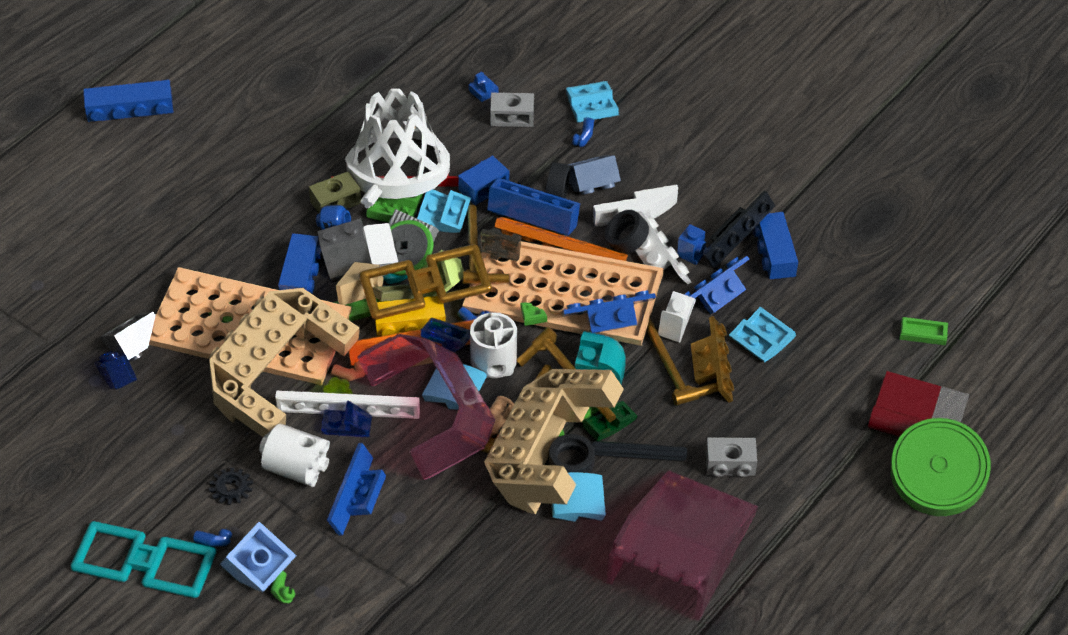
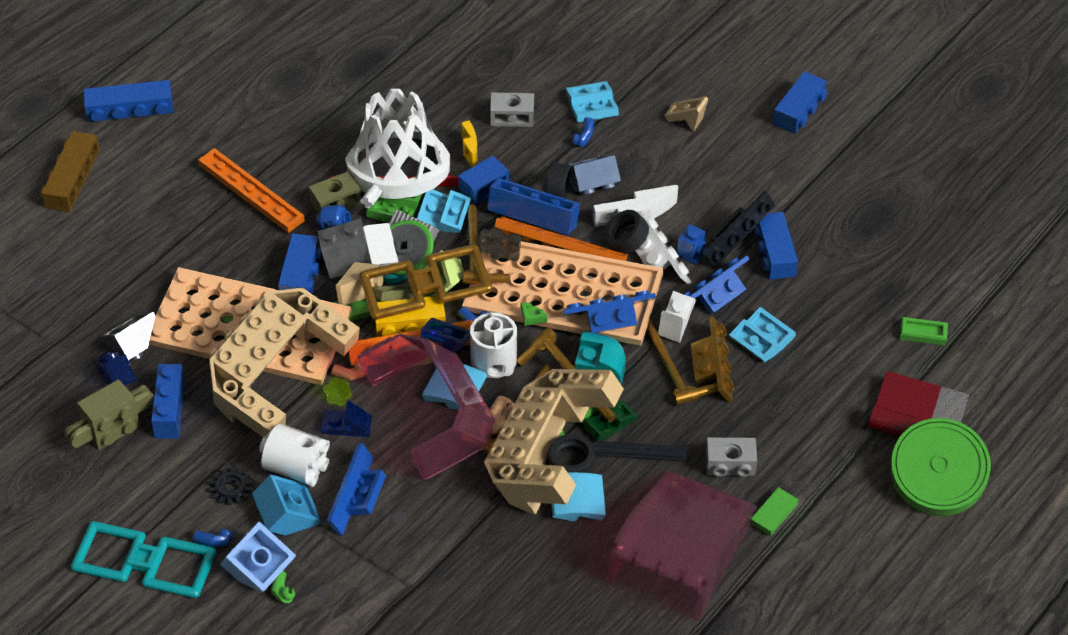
white tile [275,391,420,419] -> none
blue tile [469,72,498,102] -> none
none -> pearl gold brick [41,131,100,213]
none -> olive brick [65,379,154,450]
none -> blue brick [152,364,185,439]
none -> orange plate [198,148,305,233]
none -> dark azure slope [252,475,322,535]
none -> yellow slope [461,120,477,167]
none -> tan slope [664,96,708,131]
none -> bright green tile [750,487,799,536]
none -> blue brick [773,71,828,134]

